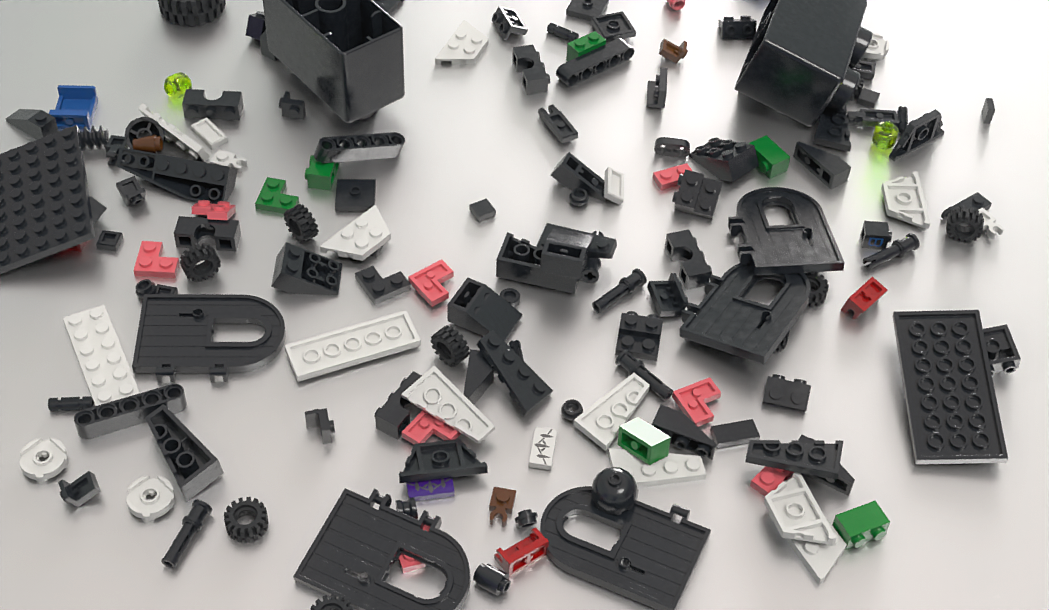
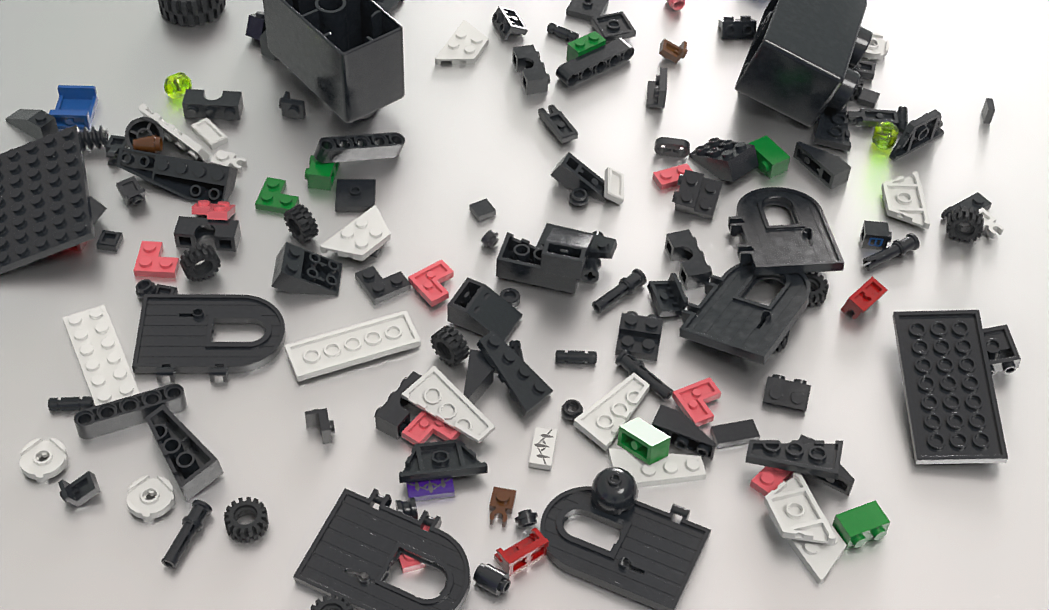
none -> black plate [481,230,499,248]
none -> black axle [555,350,597,364]

